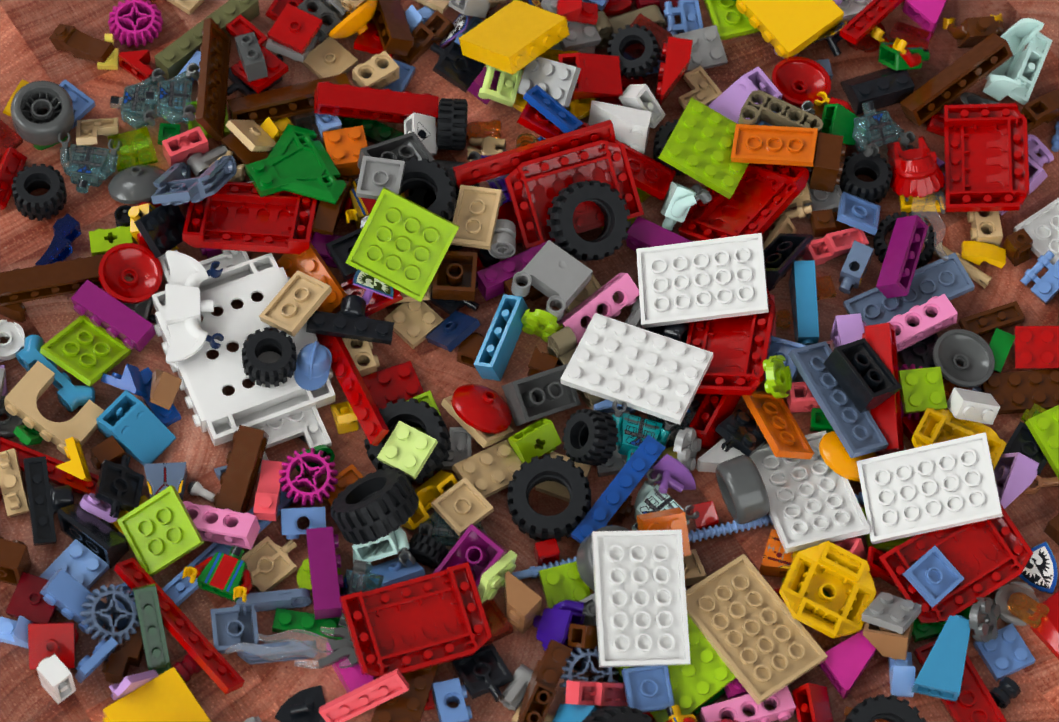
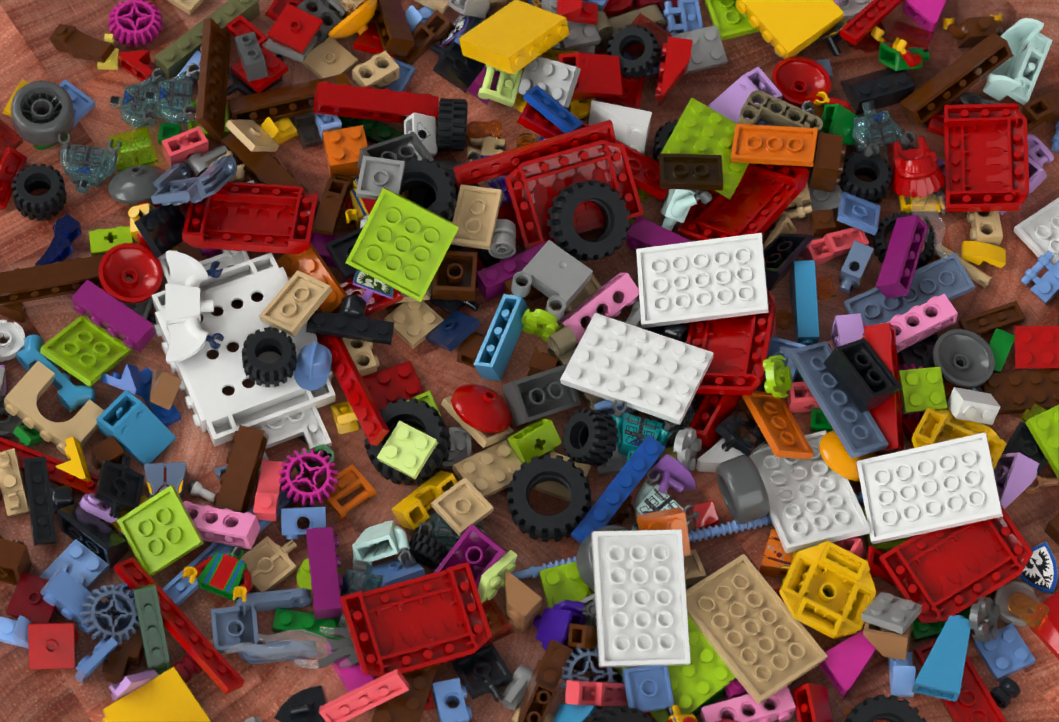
white brick [36,654,76,704] -> none
tan plate [76,118,119,147] -> none
black wheel [114,205,131,227] -> none
green plate [245,124,347,205] -> none
black tyre [331,468,419,545] -> none
red slope [534,539,560,566] -> none
white slope [619,84,666,128] -> none
tan plate [678,66,722,110] -> none
medium blue plate [903,545,965,608] -> none
reddish brown window [1002,228,1033,267] -> none
none -> dark brown plate [659,153,723,191]

